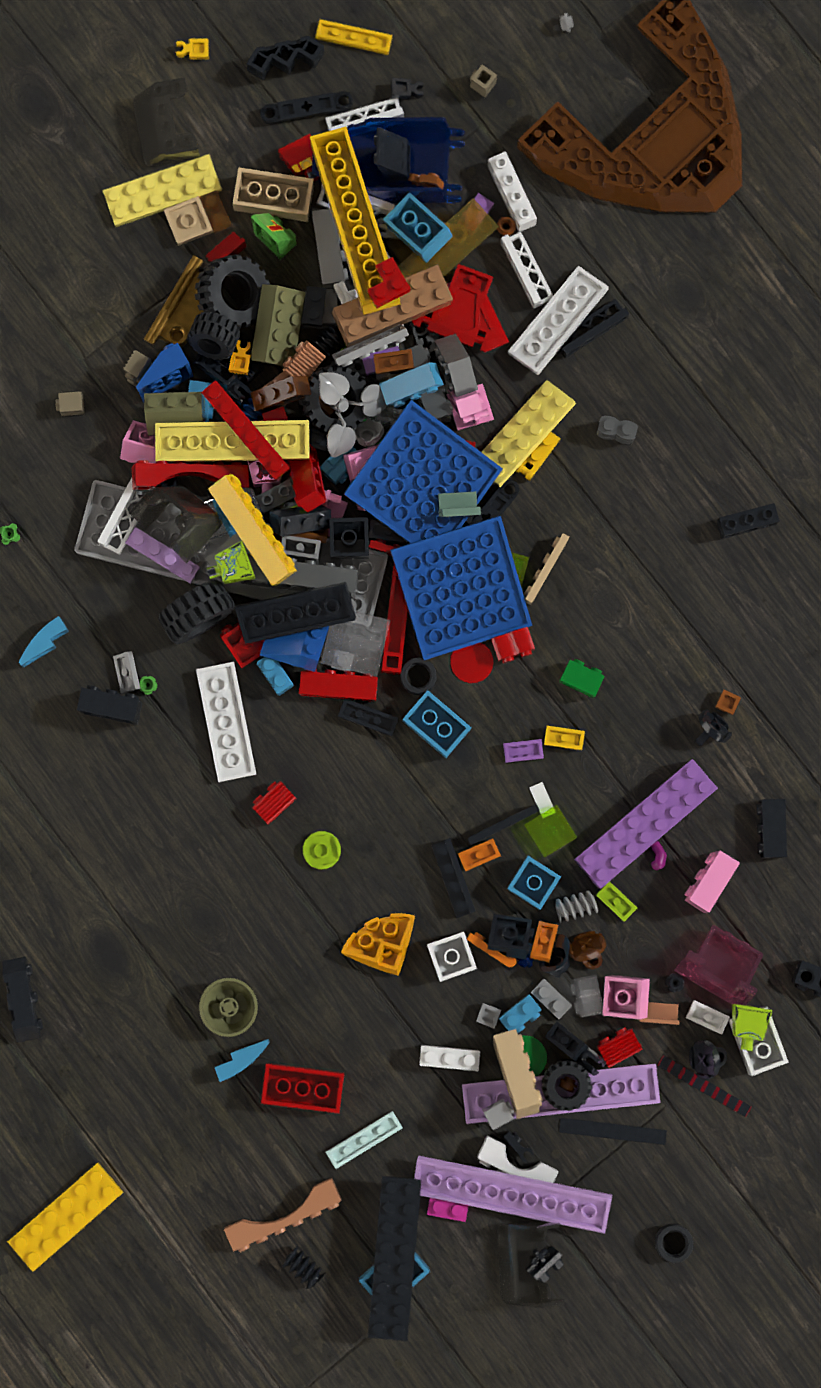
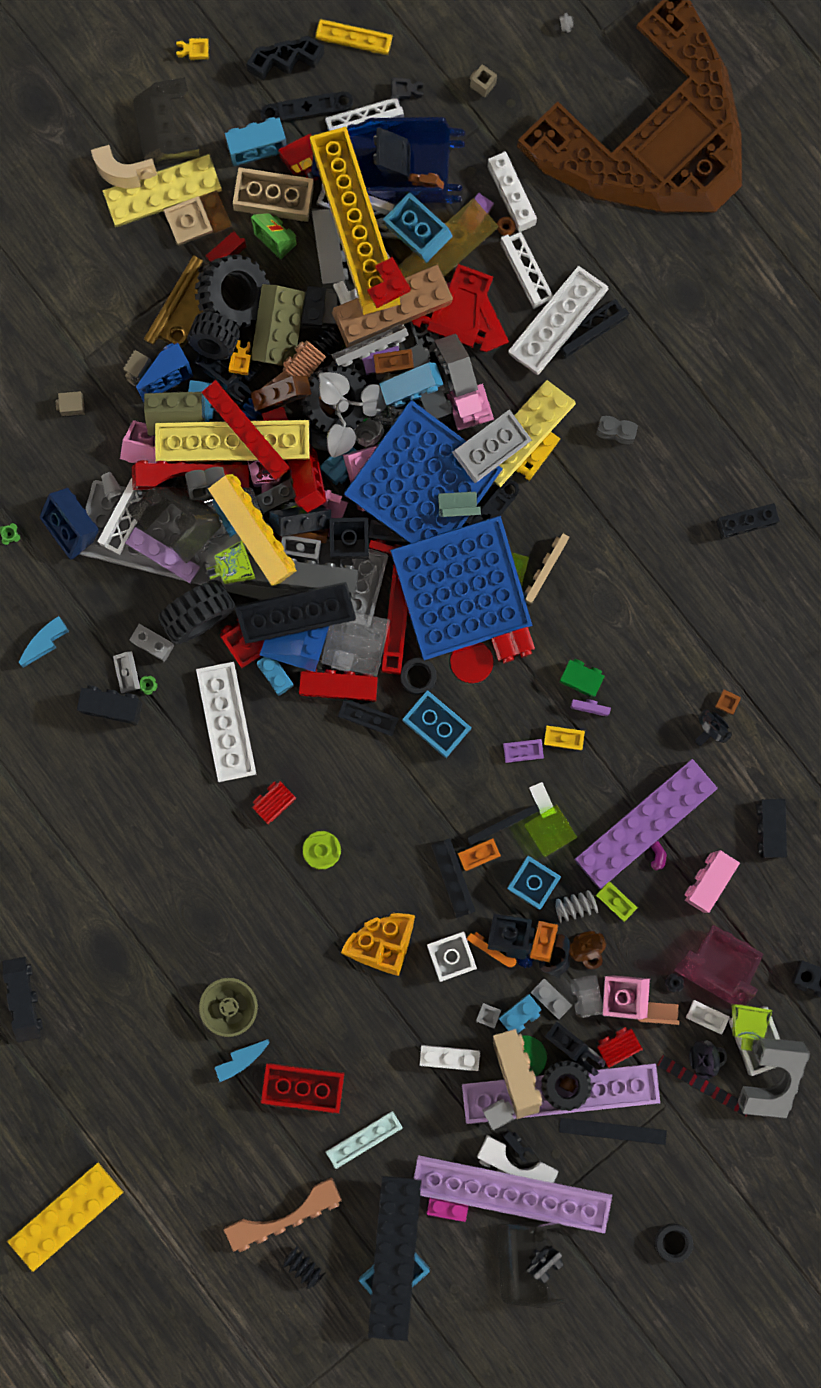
none -> dark blue slope [39,488,99,560]
none -> tan arch [91,145,157,188]
none -> light grey cone [101,472,123,502]
none -> light grey brick [130,624,174,662]
none -> dark grey brick [185,467,225,500]
none -> dark azure brick [225,118,287,167]
none -> light grey plate [452,409,532,483]
none -> medium lavender plate [570,699,611,717]
none -> arch [738,1037,810,1118]

